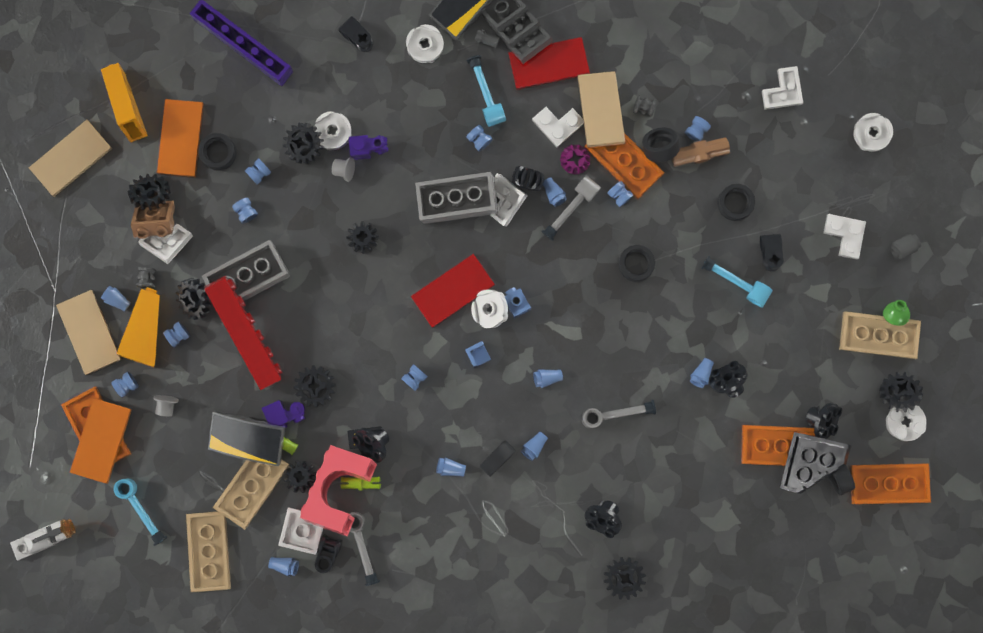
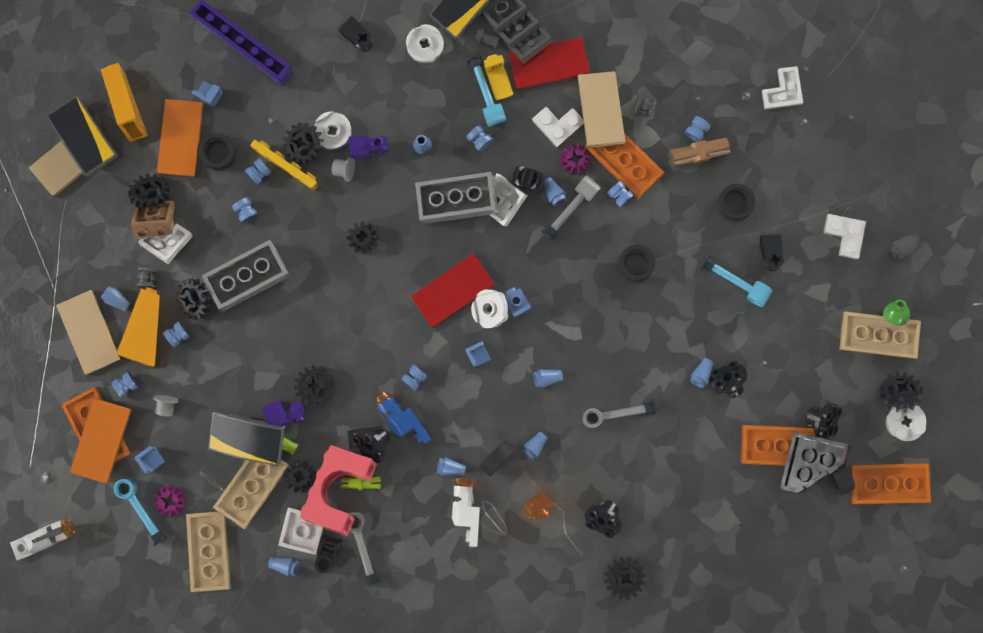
red brick [204,275,283,390] -> none
black tyre [642,127,680,162] -> none
white plate [854,113,893,152] -> none
none -> black slope [46,95,119,178]
none -> medium blue panel [134,446,166,473]
none -> magenta gear [154,486,185,517]
none -> medium blue panel [191,81,223,108]
none -> yellow plate [250,139,319,191]
none -> blue plate [374,391,432,444]
none -> medium blue cone [413,135,432,154]
none -> white plate [447,478,480,547]
none -> yellow bracket [484,54,513,101]
none -> clear orange brick [523,490,555,521]

